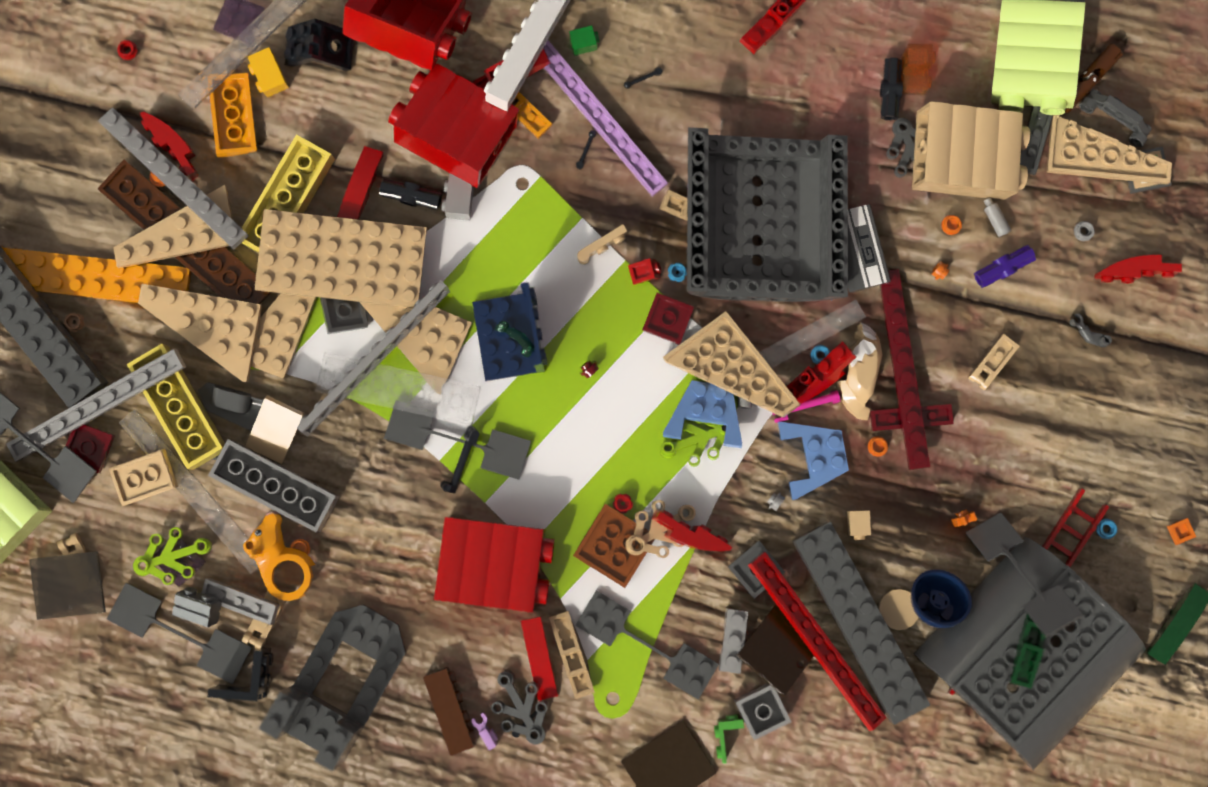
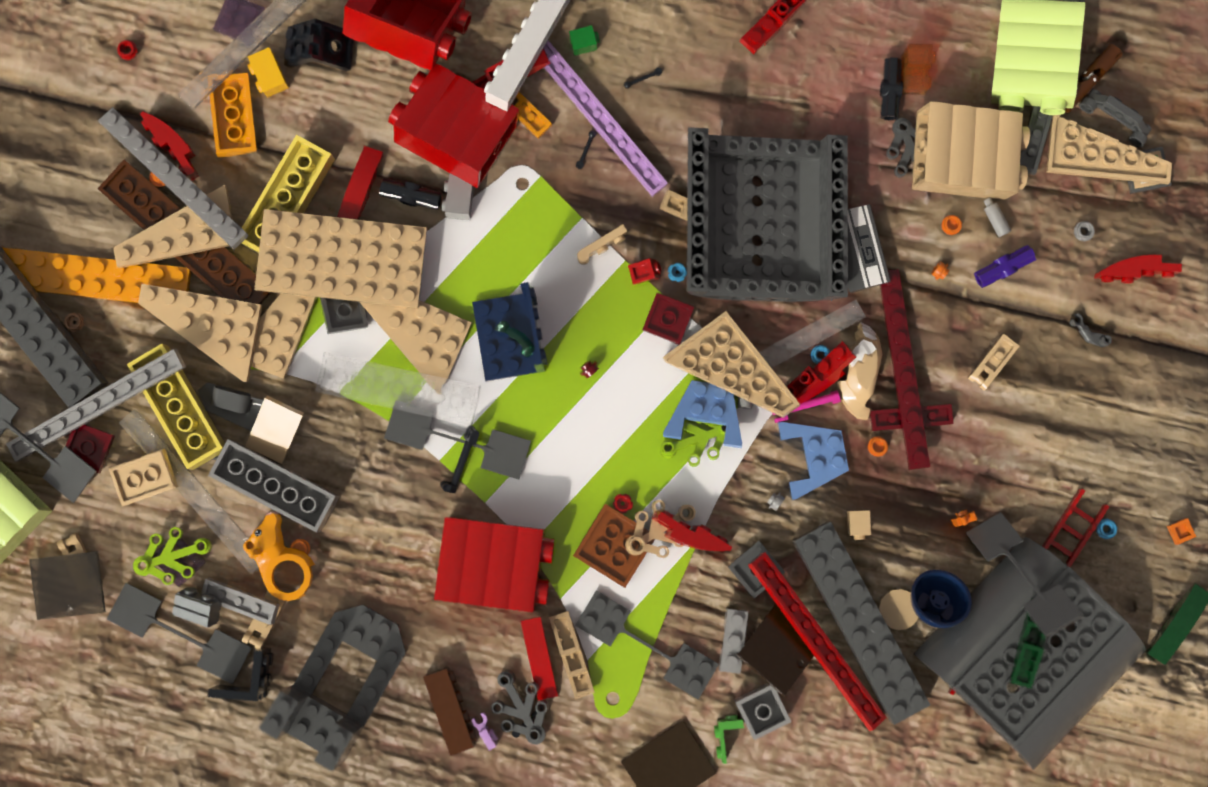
light grey plate [297,281,450,436] -> none

